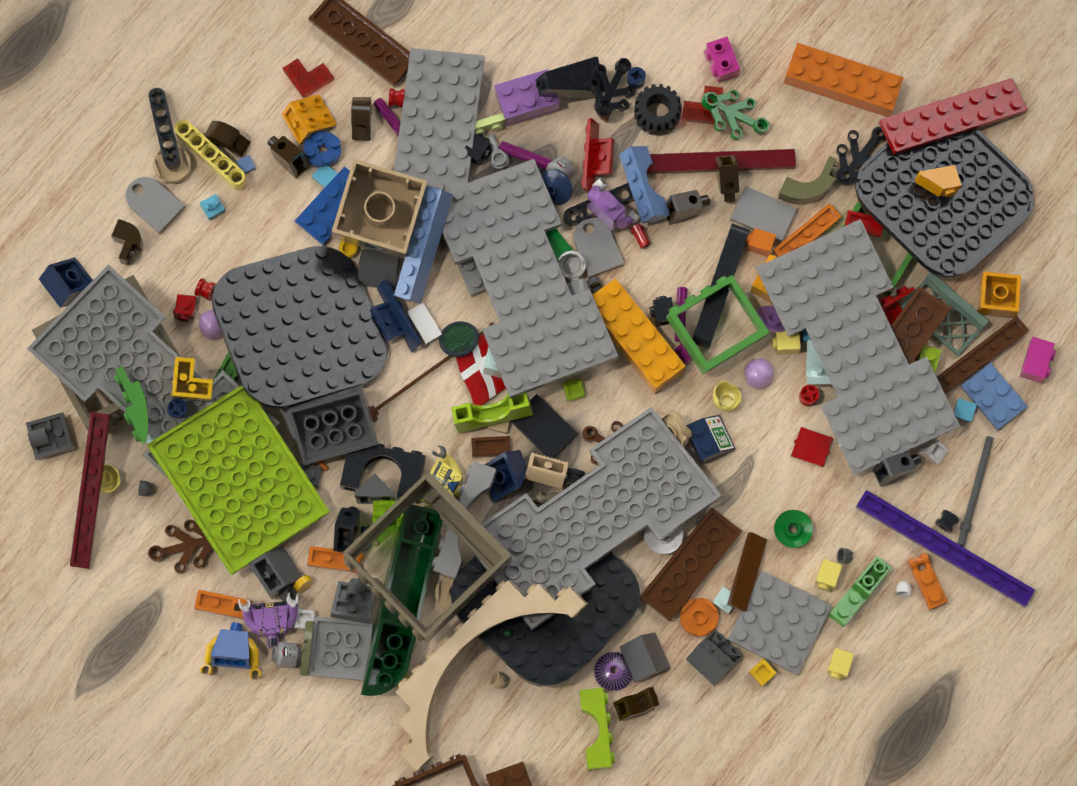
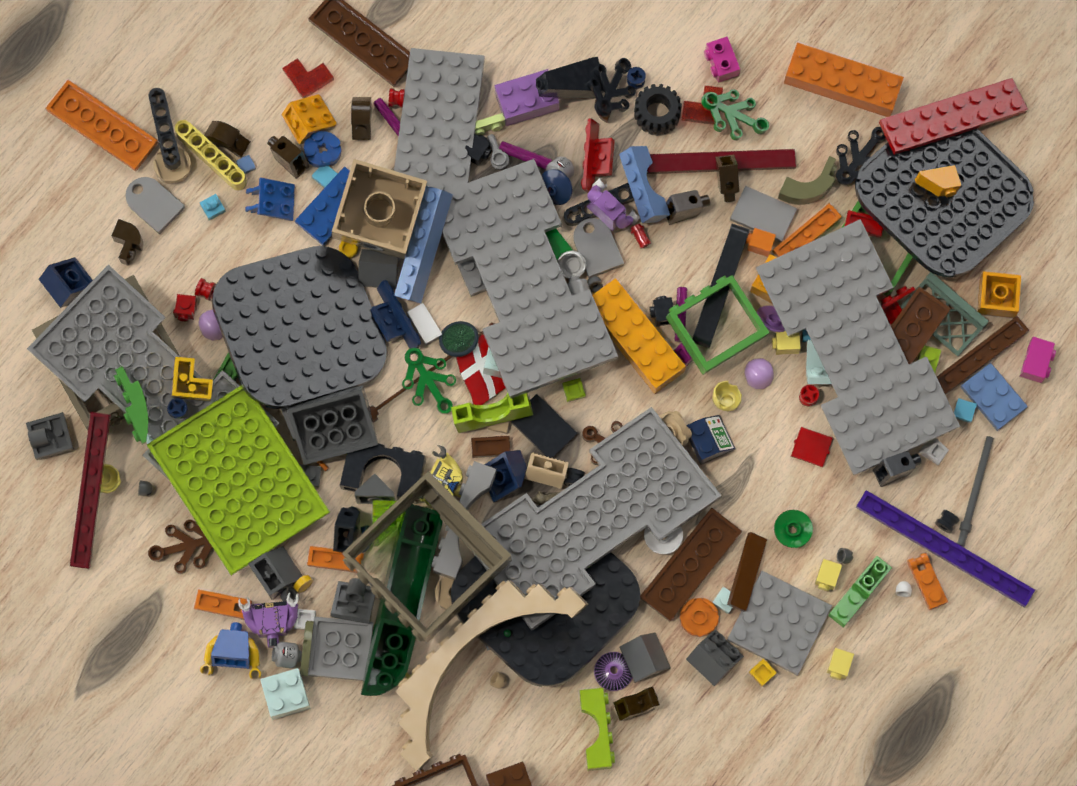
none -> orange plate [45,80,158,171]
none -> blue plate [245,178,295,221]
none -> light aqua brick [260,668,311,720]
none -> green plant [402,348,456,414]

